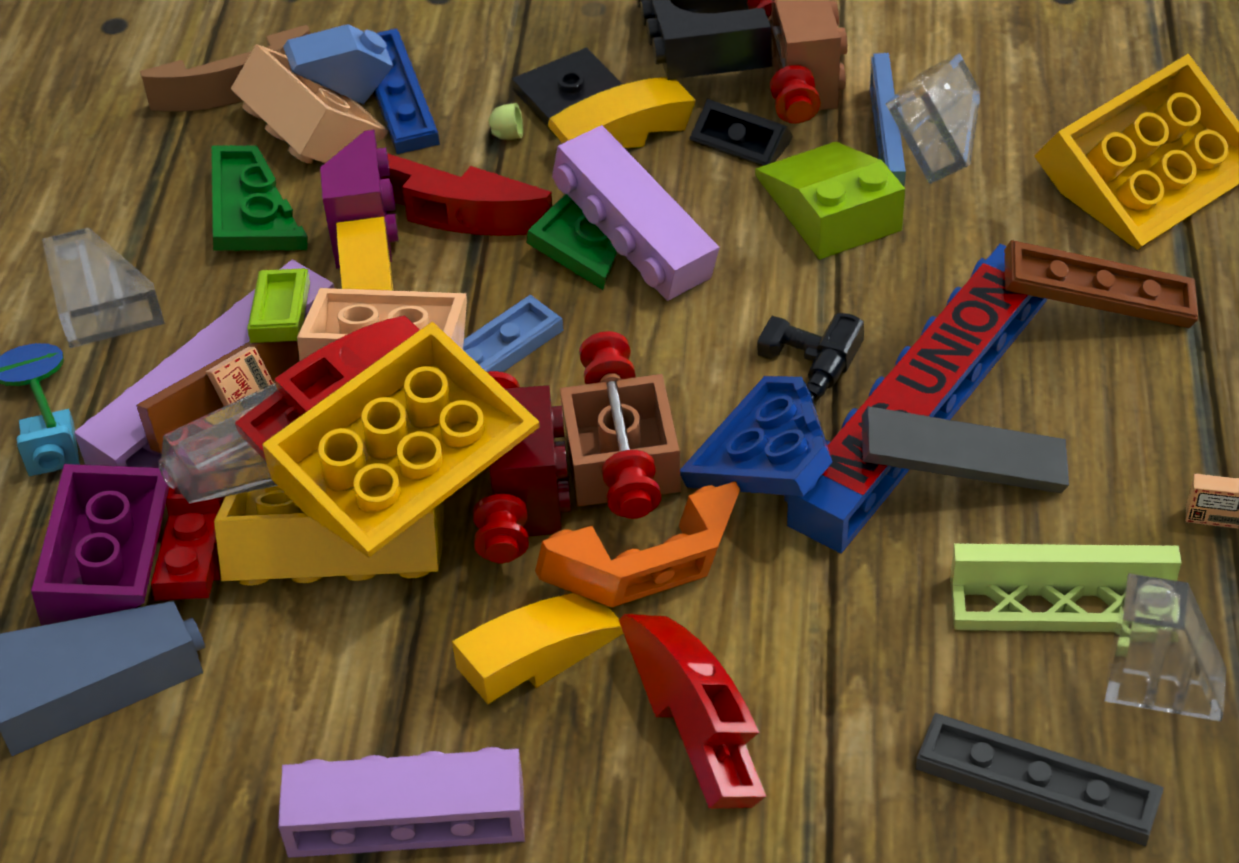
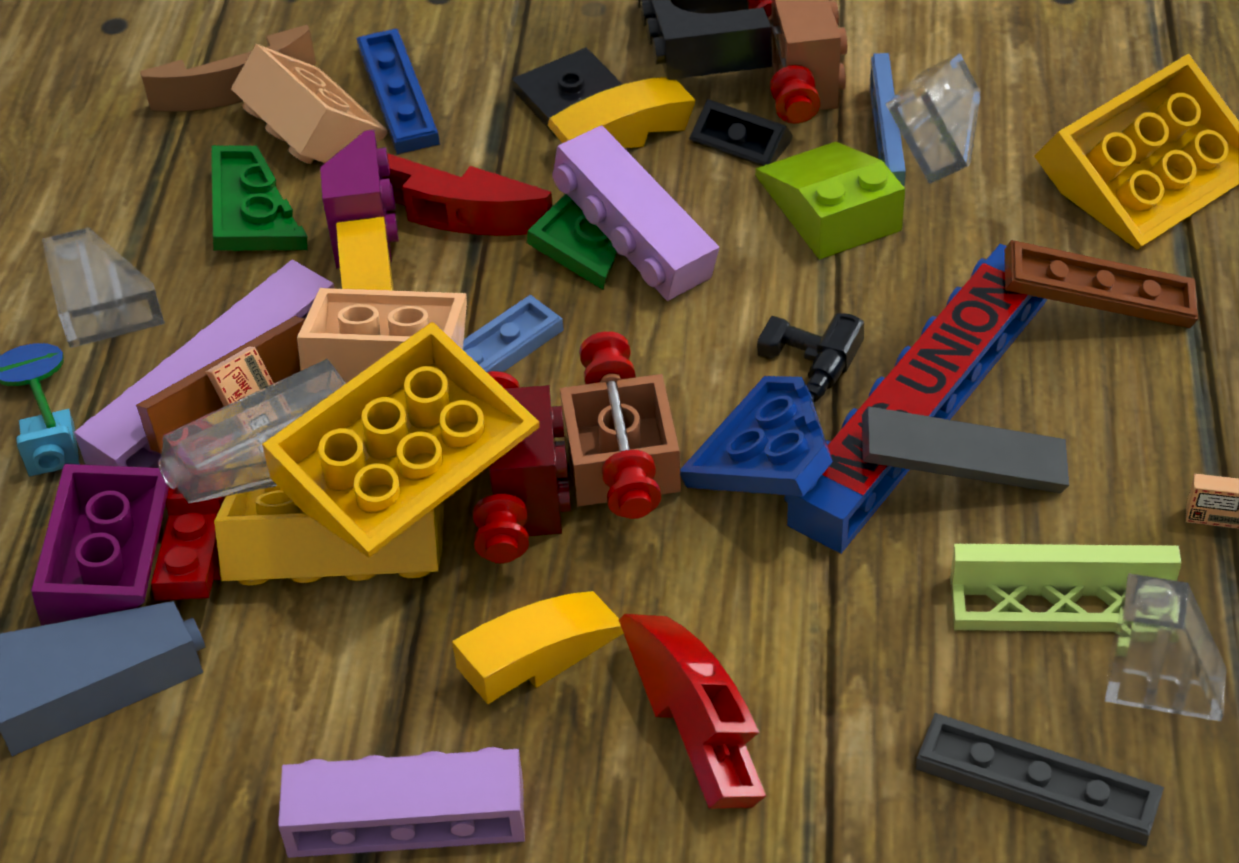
red slope [235,315,420,461] -> none
lime tile [247,268,310,343] -> none
medium blue slope [283,24,393,105] -> none
yellowish green hinge [488,103,523,140] -> none
orange slope [535,481,740,608] -> none

